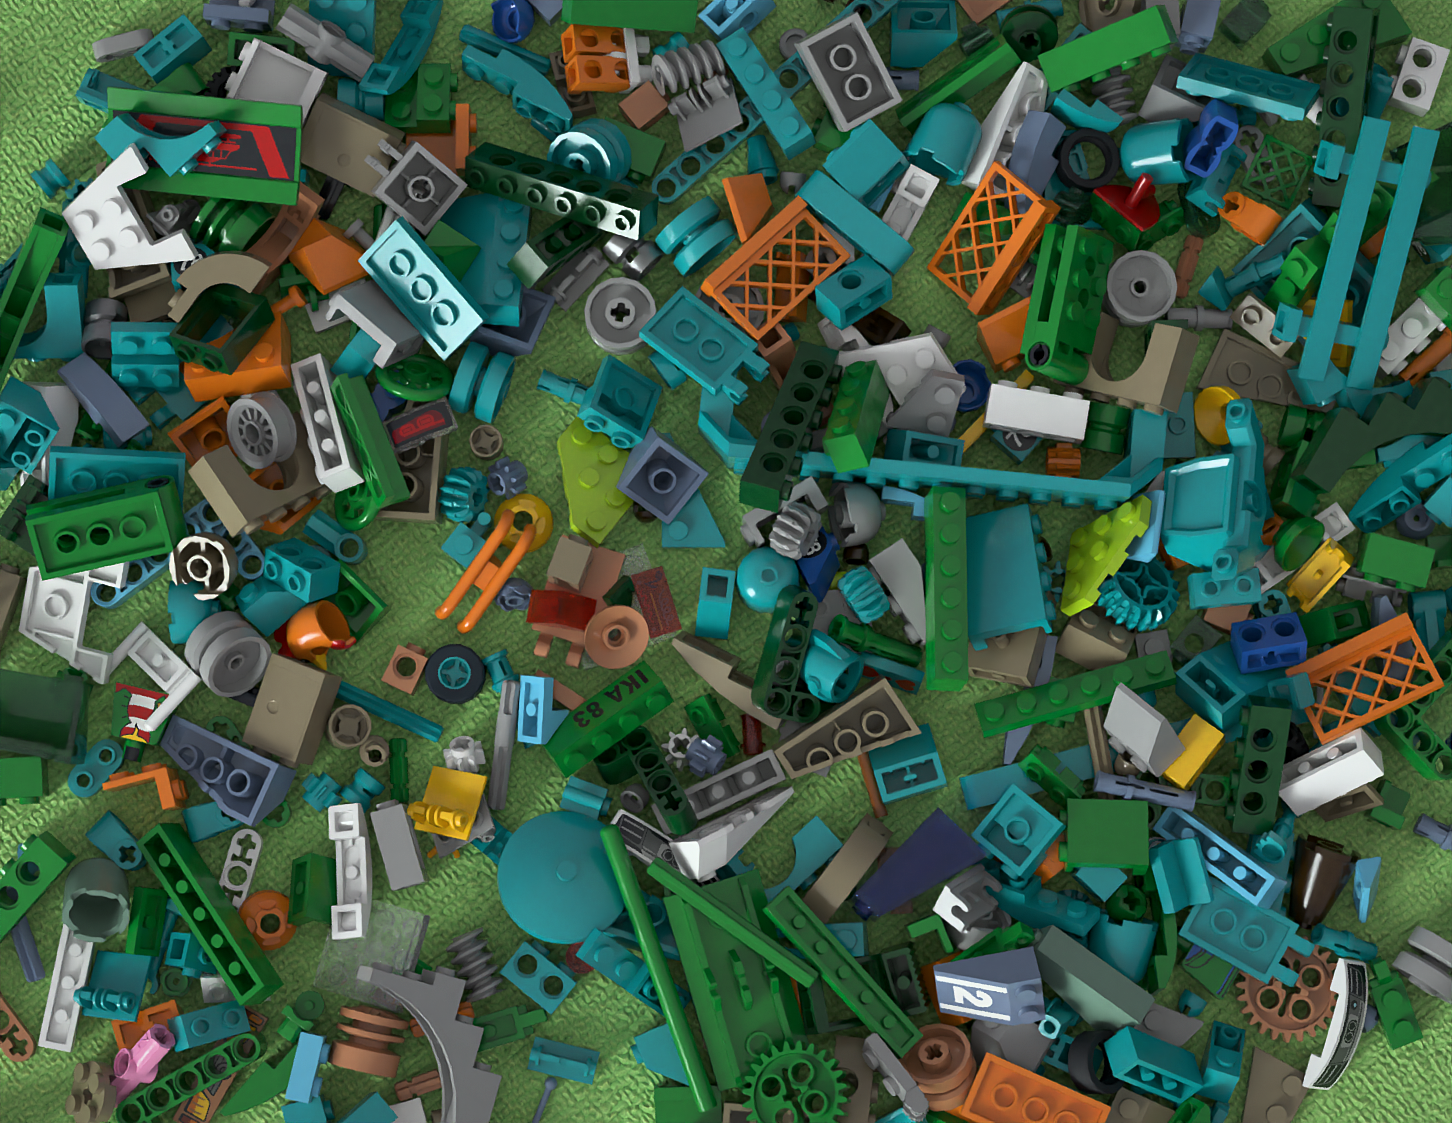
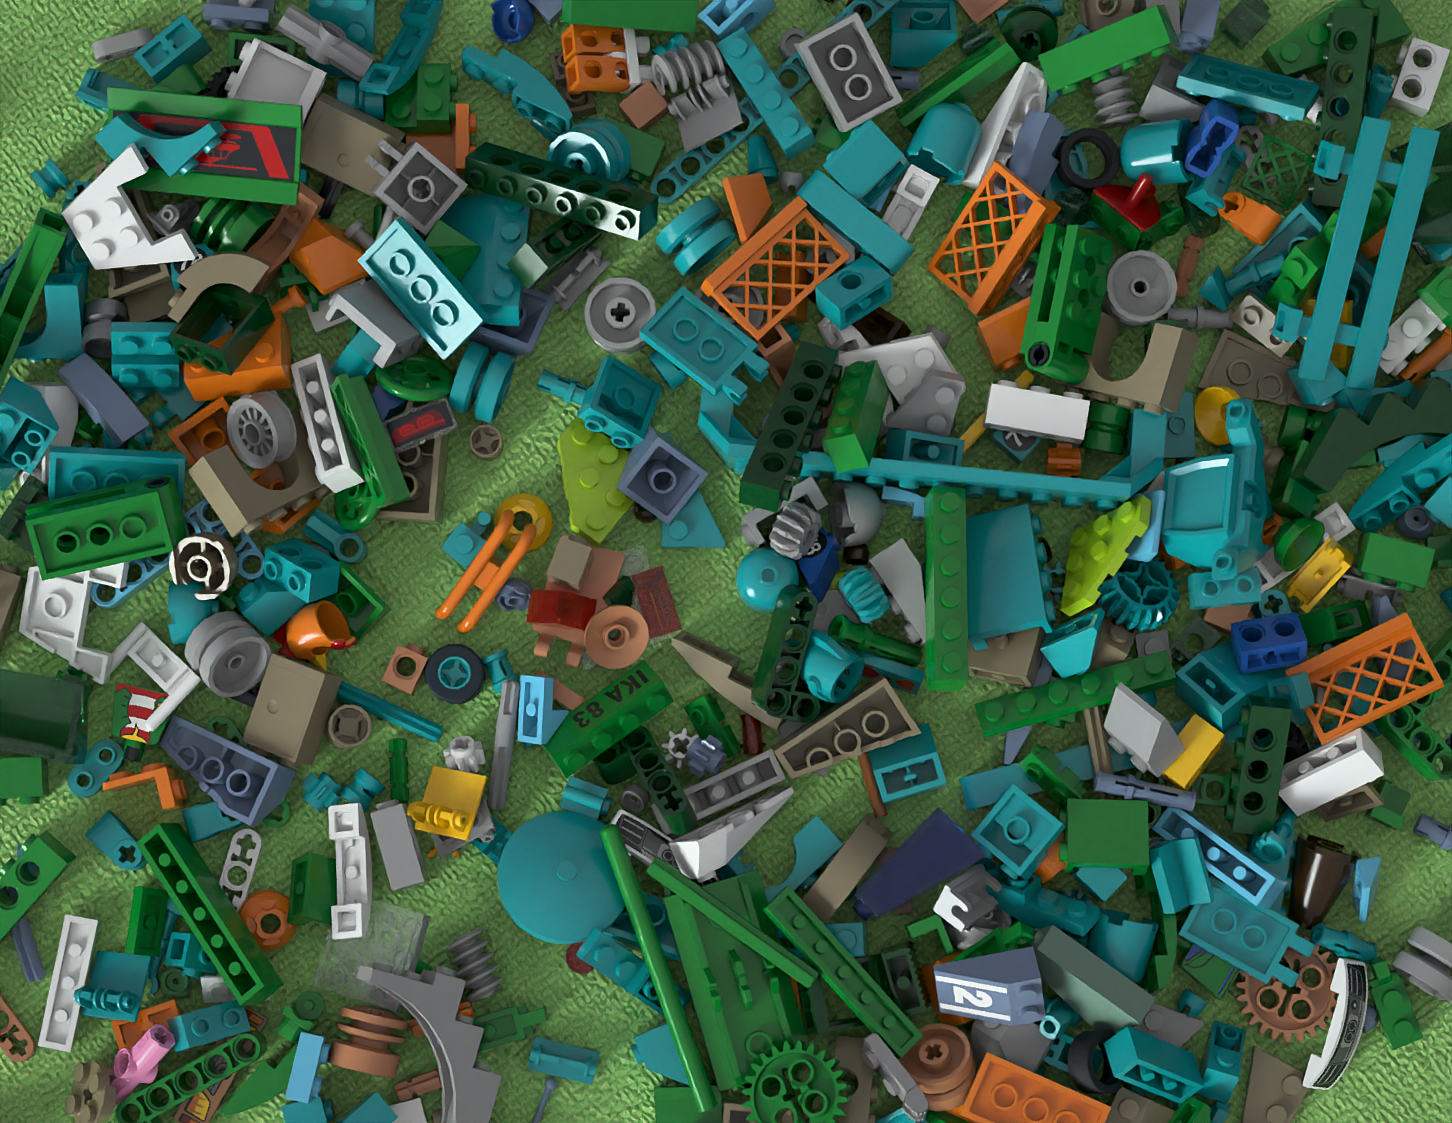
sand green cylinder [62,858,130,942] -> none
dark tan pin [359,735,389,767] -> none
teal gear [438,466,490,523] -> none
teal axle [459,24,551,76] -> none
sand blue gear [487,456,528,500] -> none
teal brick [500,940,578,1014] -> none
flat silver wheel [602,234,664,282] -> none
teal slope [695,567,736,640] -> none
blue hair [953,359,992,413] -> none
teal brick [1050,89,1124,133] -> none
green piece [1105,883,1148,924] -> none
dark tan hinge [1114,751,1140,777] -> none
teal piece [1407,589,1447,653] -> none
none -> teal slope [1040,607,1105,679]

